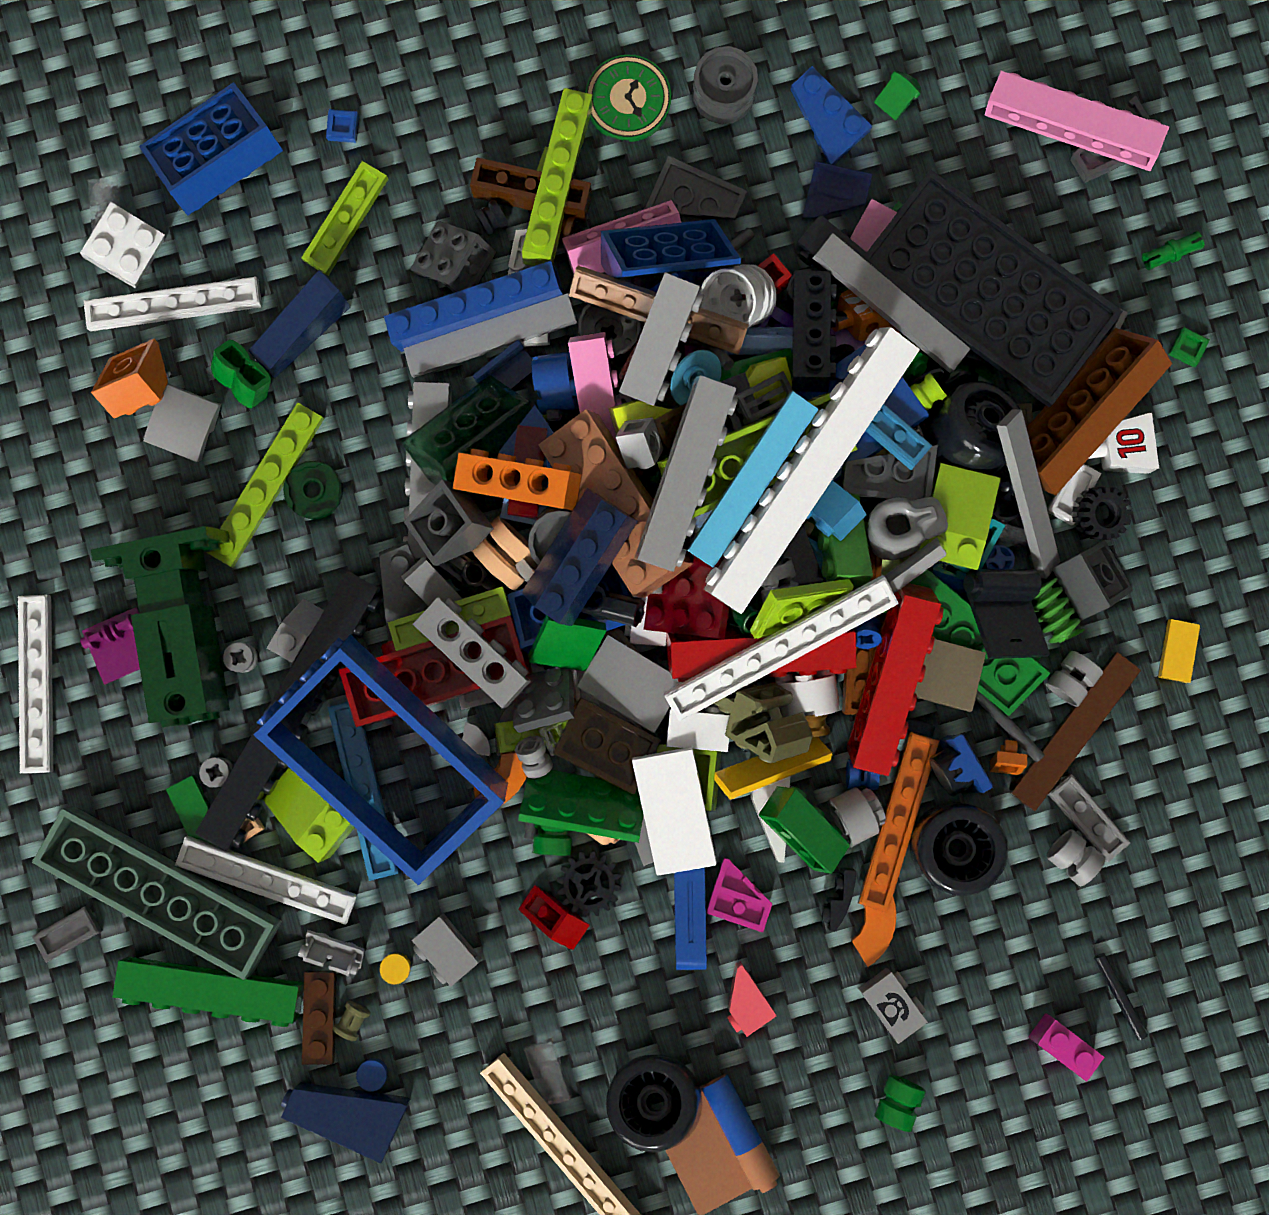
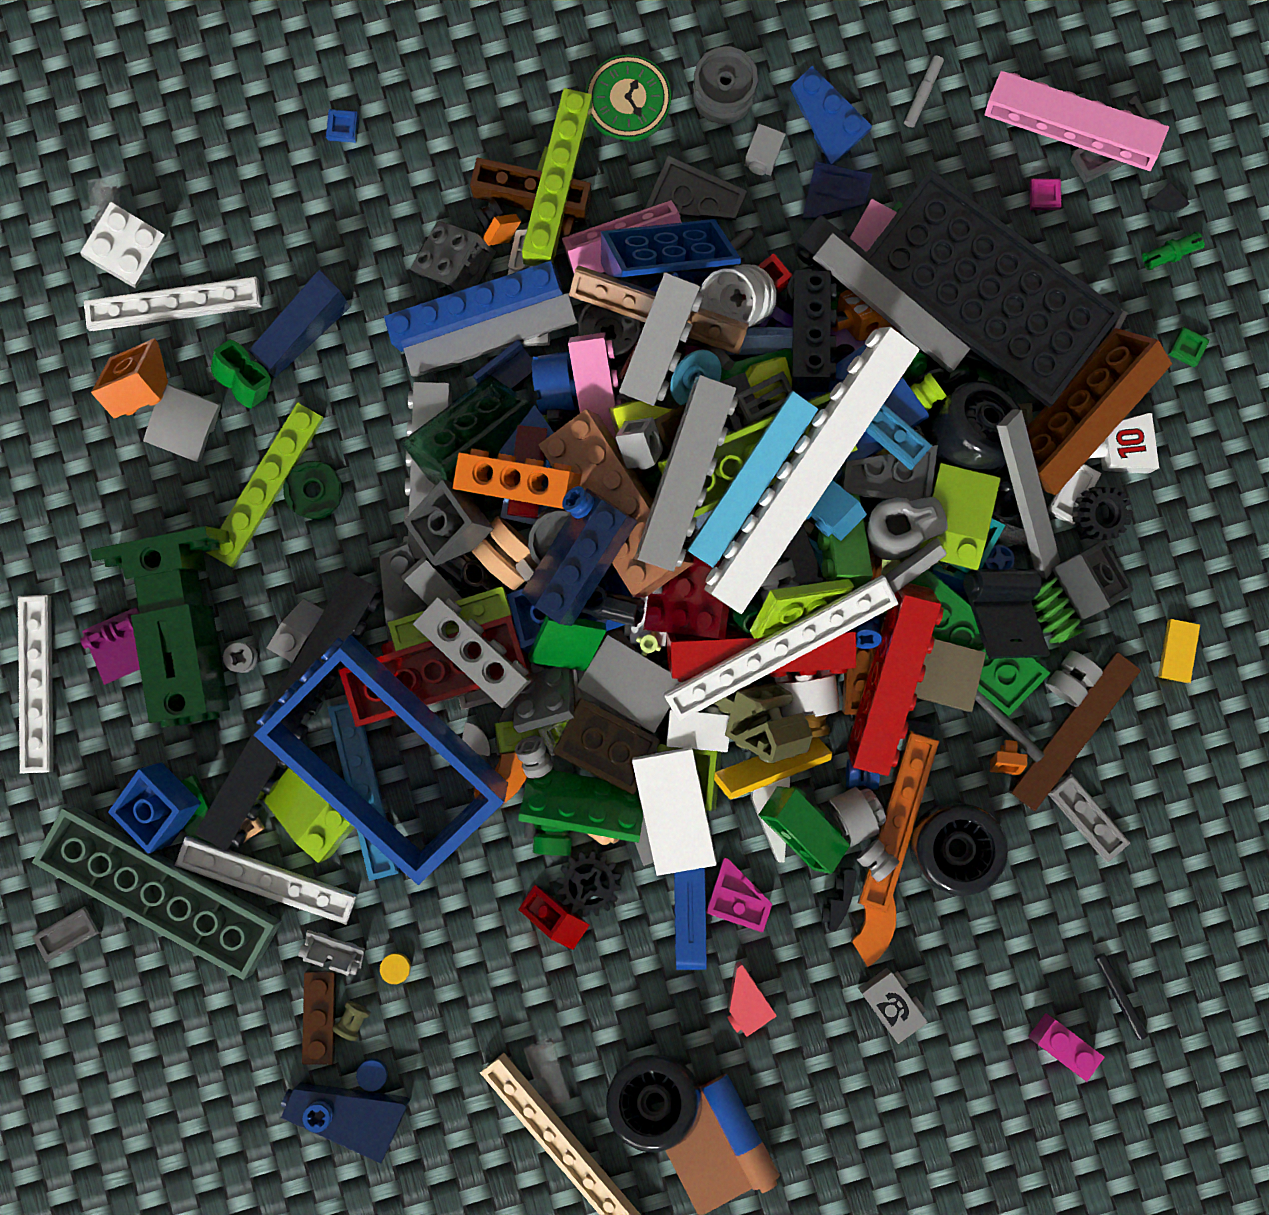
green brick [112,956,304,1027] -> none
blue slope [139,82,283,216] -> none
light grey wheel [199,757,234,788] -> none
lime plate [301,161,388,276] -> none
light grey brick [412,913,482,987] -> none
green tile [874,71,921,121] -> none
green wheel [874,1074,926,1132] -> none
piece [929,734,993,797] -> none
light grey wheel [1047,829,1106,887] -> none
none -> blue brick [108,762,201,854]
none -> blue bush [302,1101,333,1133]
none -> orange tile [483,214,521,246]
none -> blue bush [562,486,594,519]
none -> yellowish green piece [636,631,662,656]
none -> light grey brick [744,124,786,176]
none -> light grey wheel [856,839,900,882]
none -> light grey piece [904,55,944,128]
none -> dark pink tile [1029,179,1061,210]
none -> black tile [1146,182,1190,213]

